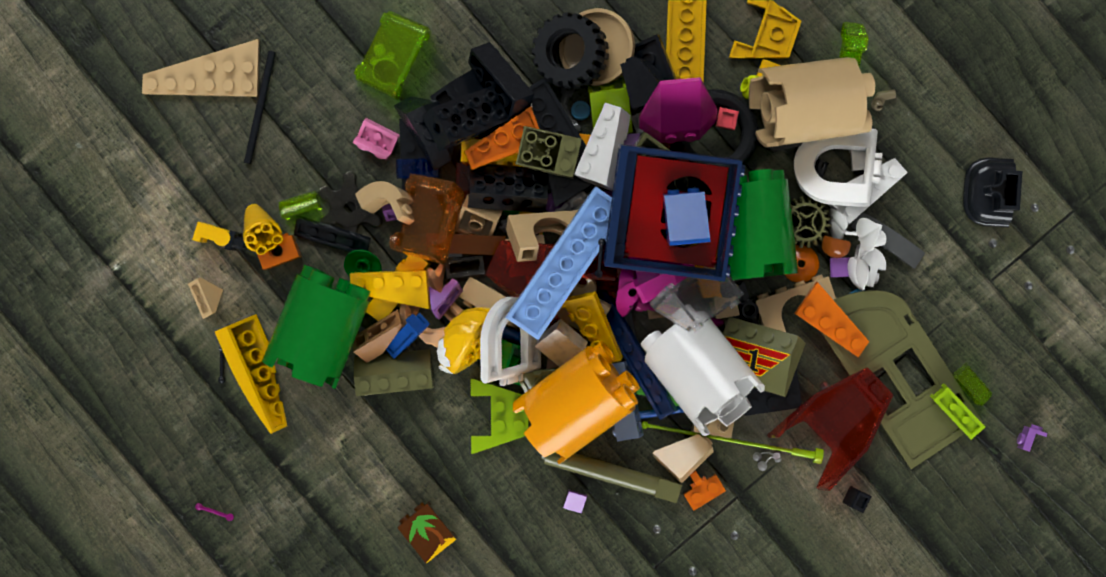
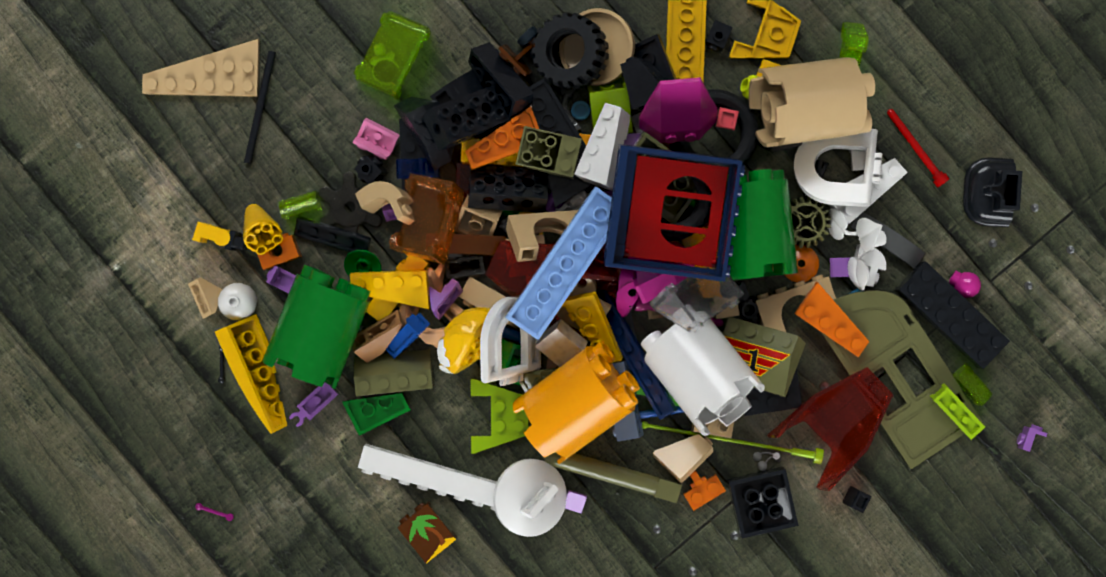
black hinge [594,238,606,278] -> none
slope [663,188,710,246] -> none
dark orange hair [822,236,851,258] -> none
dark tan arm [871,89,896,111] -> none
none -> white cylinder [218,283,257,321]
none -> medium lavender bracket [266,265,296,294]
none -> medium lavender plate [289,382,338,427]
none -> green wing [342,392,411,436]
none -> black brick [354,155,389,184]
none -> white brick [358,444,497,511]
none -> white bracket [493,459,567,537]
none -> reddish brown plate [498,26,538,77]
none -> black brick [705,20,733,52]
none -> black slope [727,467,799,539]
none -> red piece [887,109,950,188]
none -> black brick [895,261,1010,369]
none -> dark pink piece [948,270,981,298]

